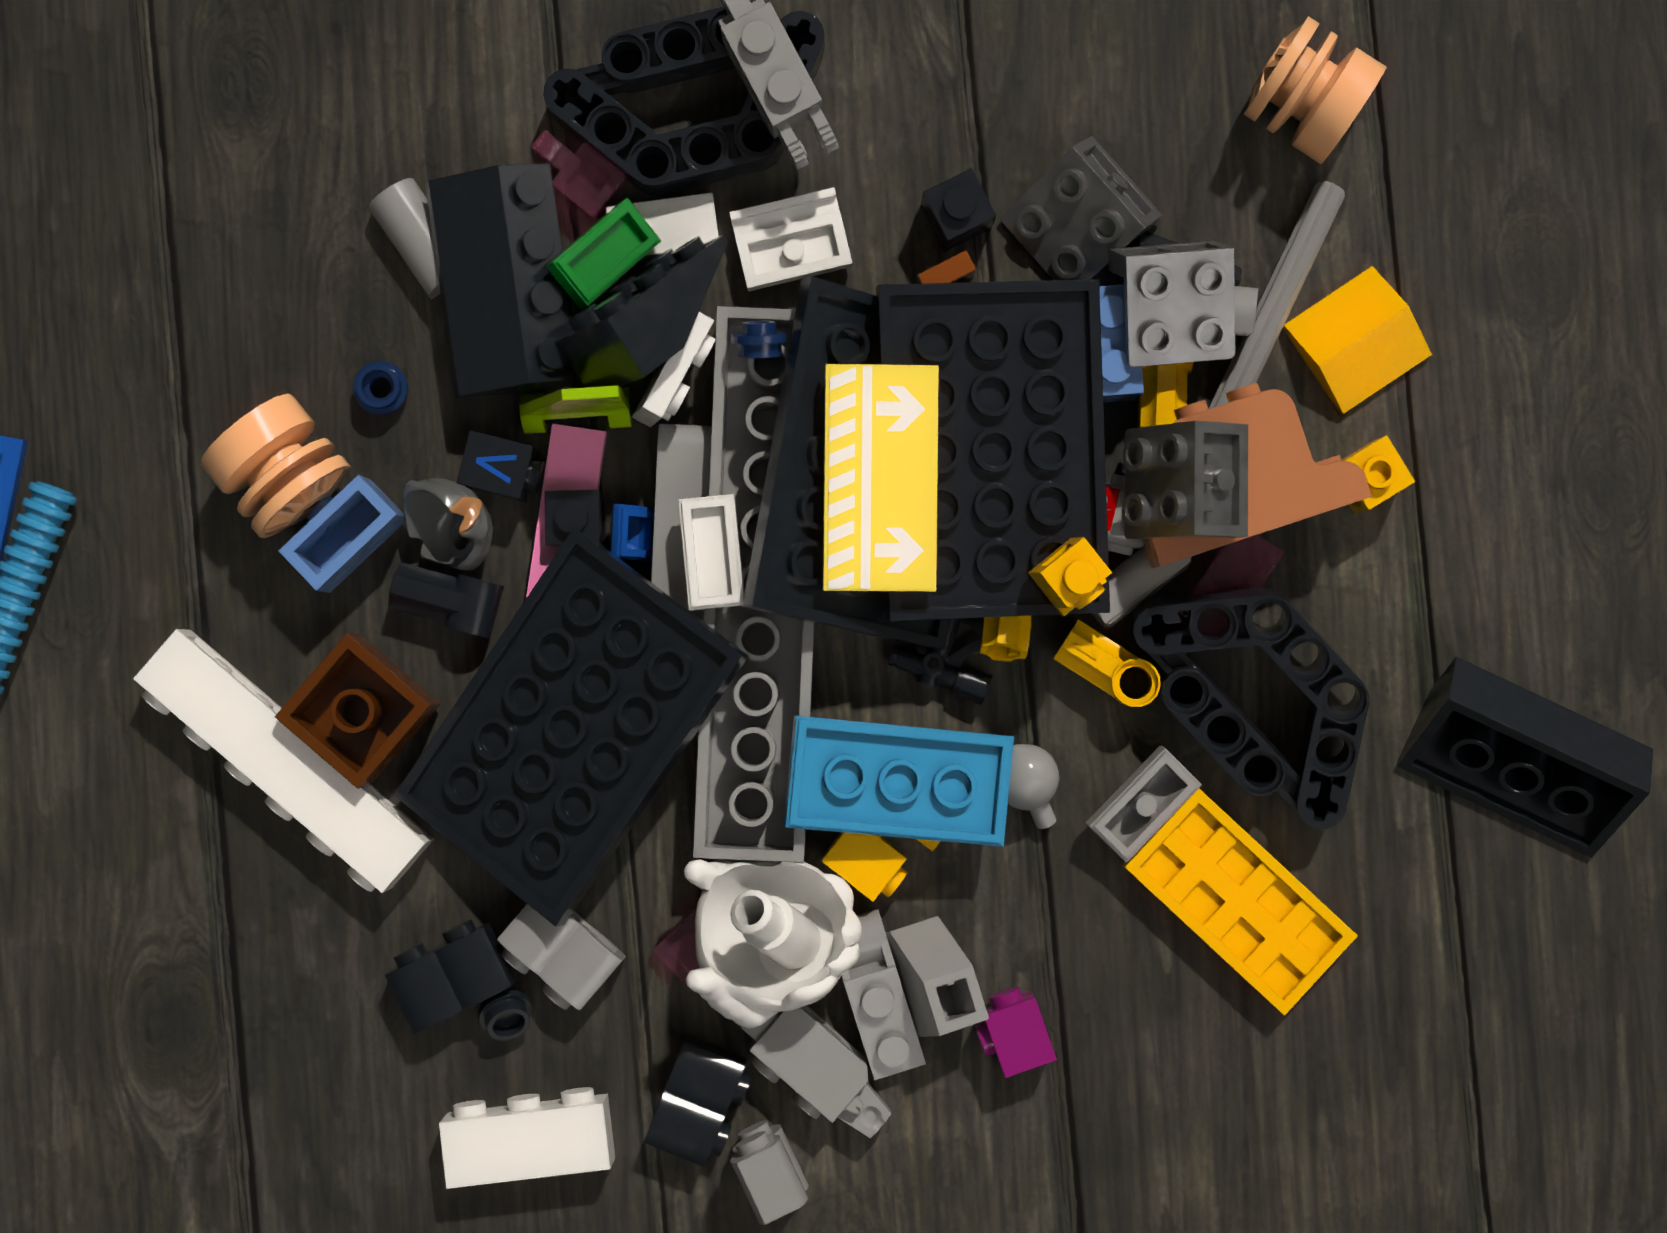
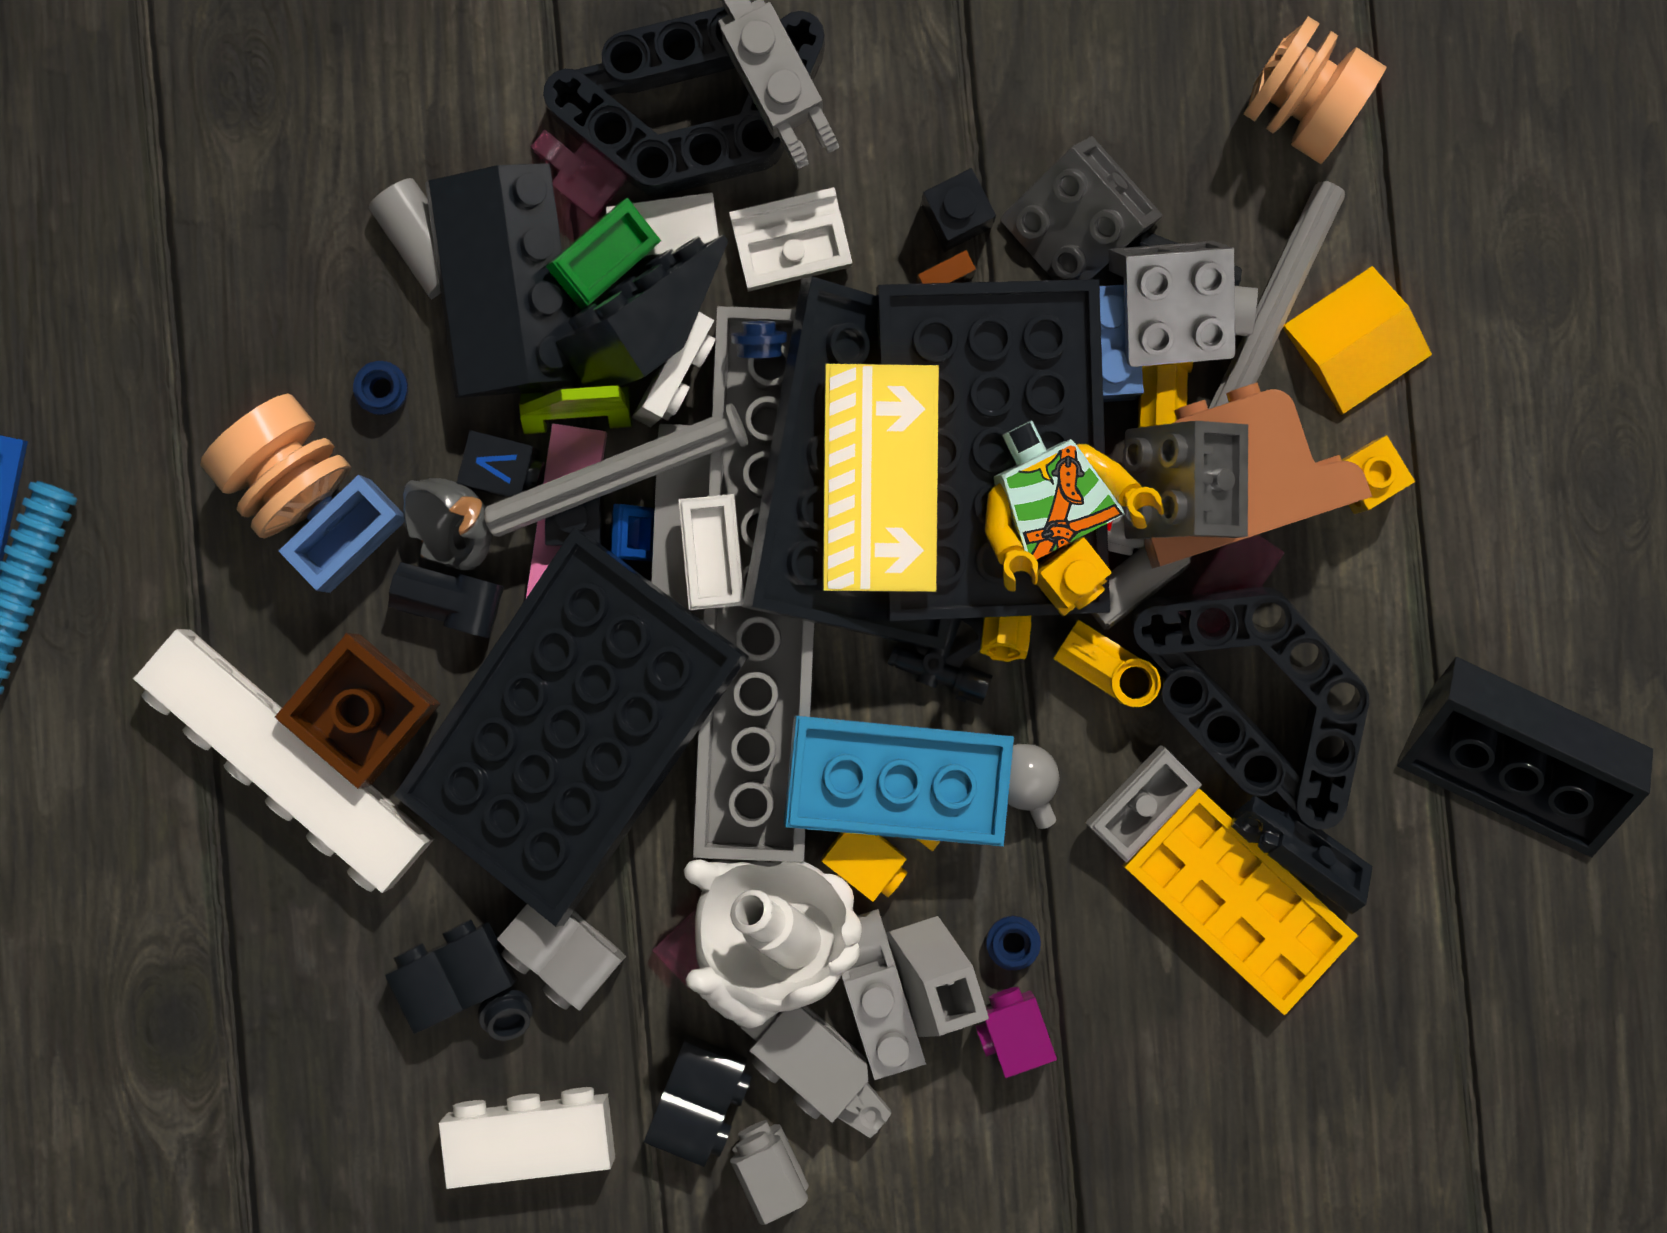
none -> light grey axle [484,403,748,537]
none -> torso [985,421,1164,591]
none -> dark blue plate [986,916,1041,971]
none -> black hinge [1231,796,1373,915]

